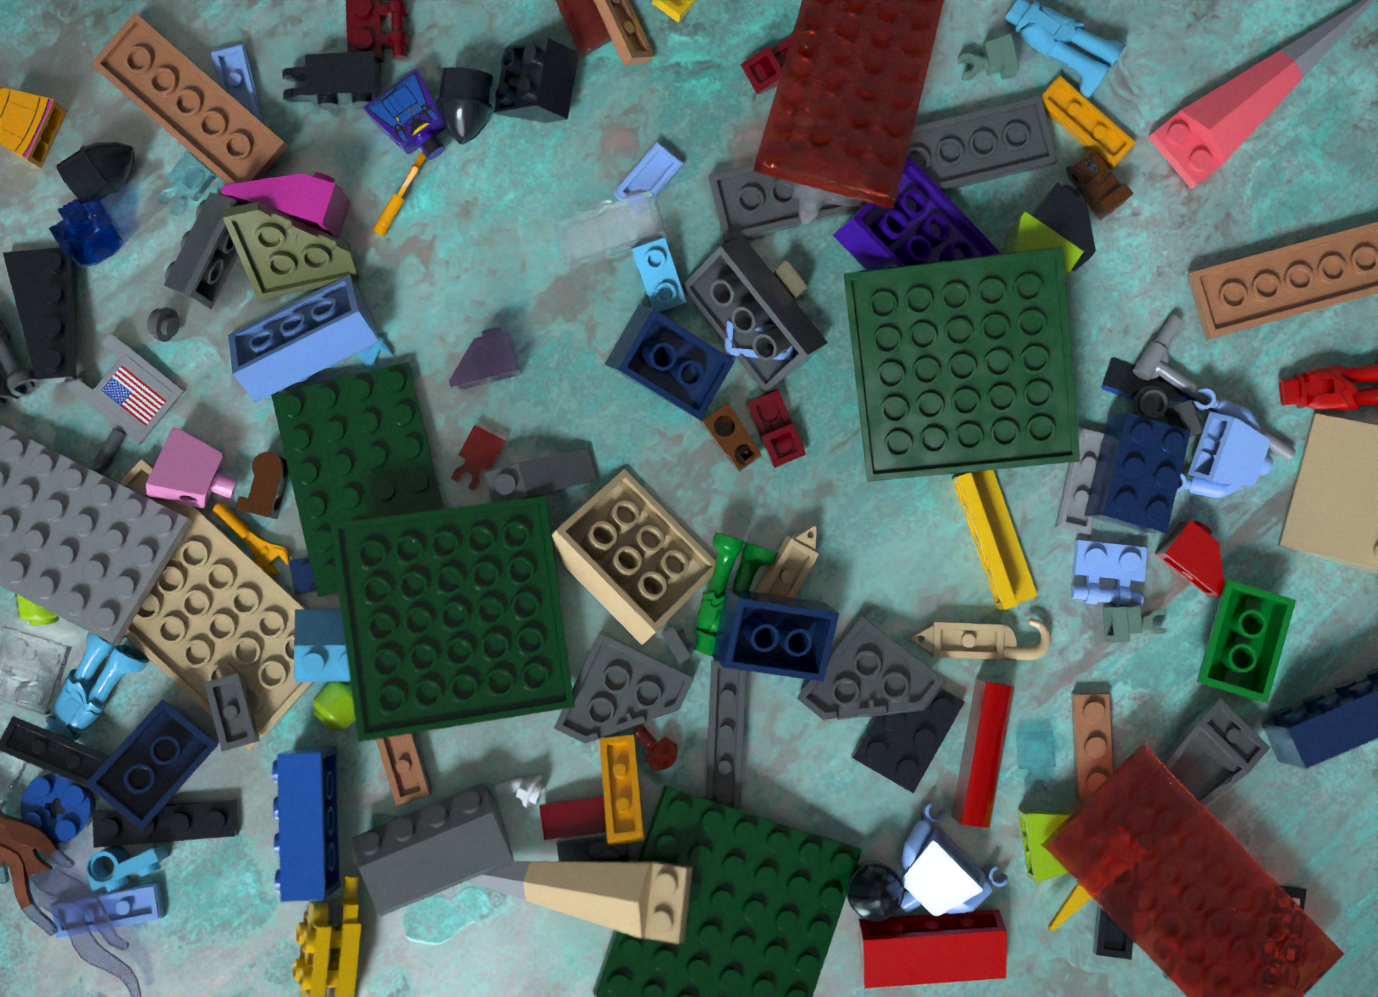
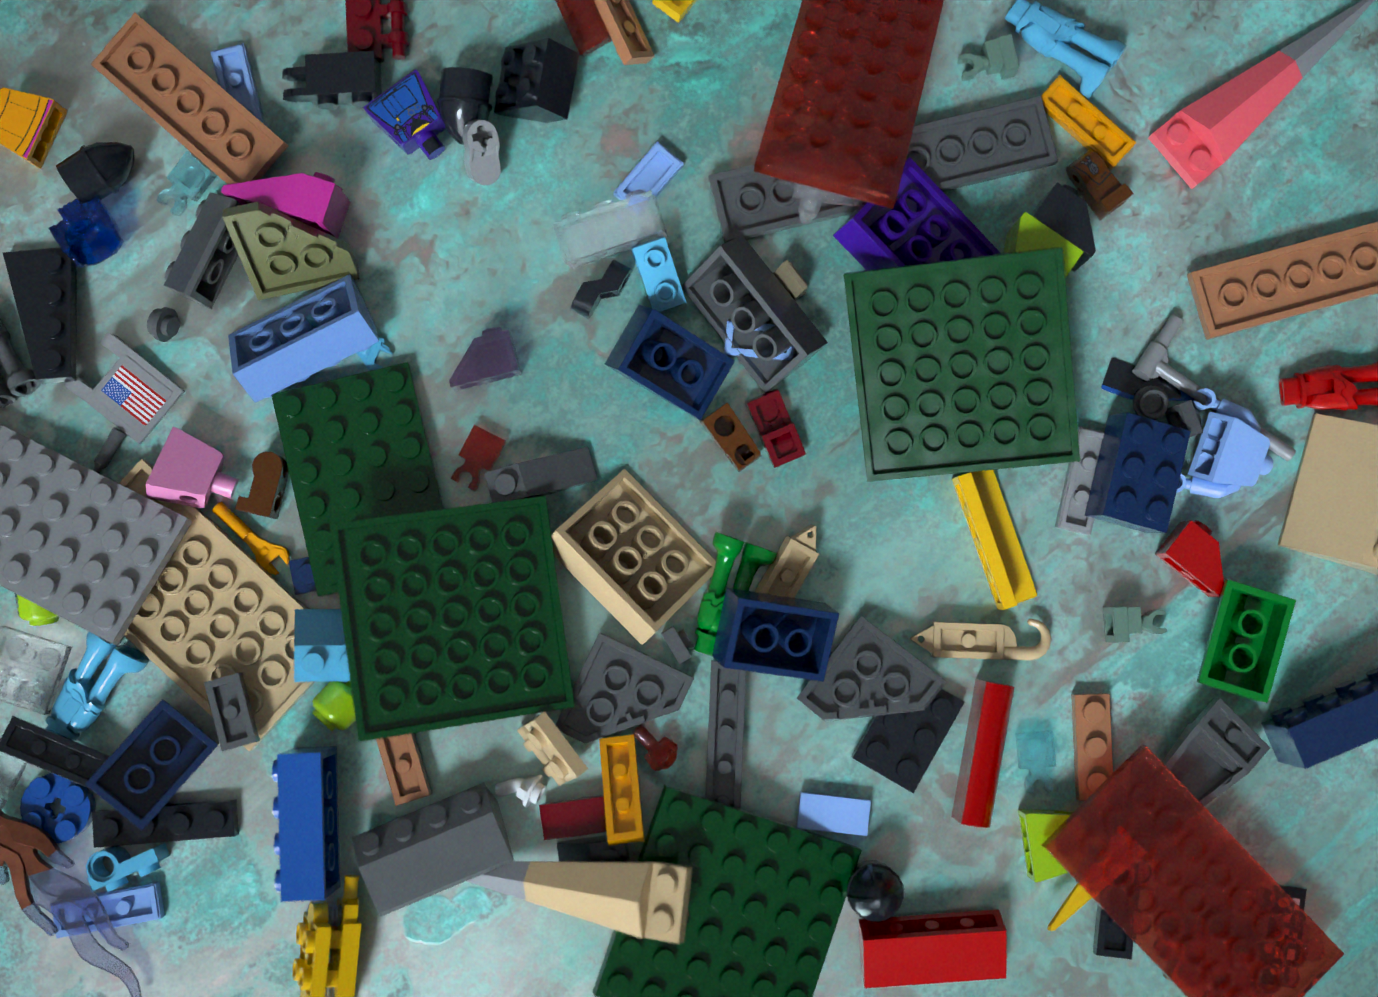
light orange piece [372,152,426,237] -> none
dark red slope [740,31,819,95] -> none
light blue torso [900,802,1008,916] -> none
light blue plate [1071,540,1148,607] -> none
none -> light grey piece [463,119,501,185]
none -> tan plate [517,711,588,786]
none -> black piece [571,260,632,319]
none -> light blue tile [796,791,871,836]

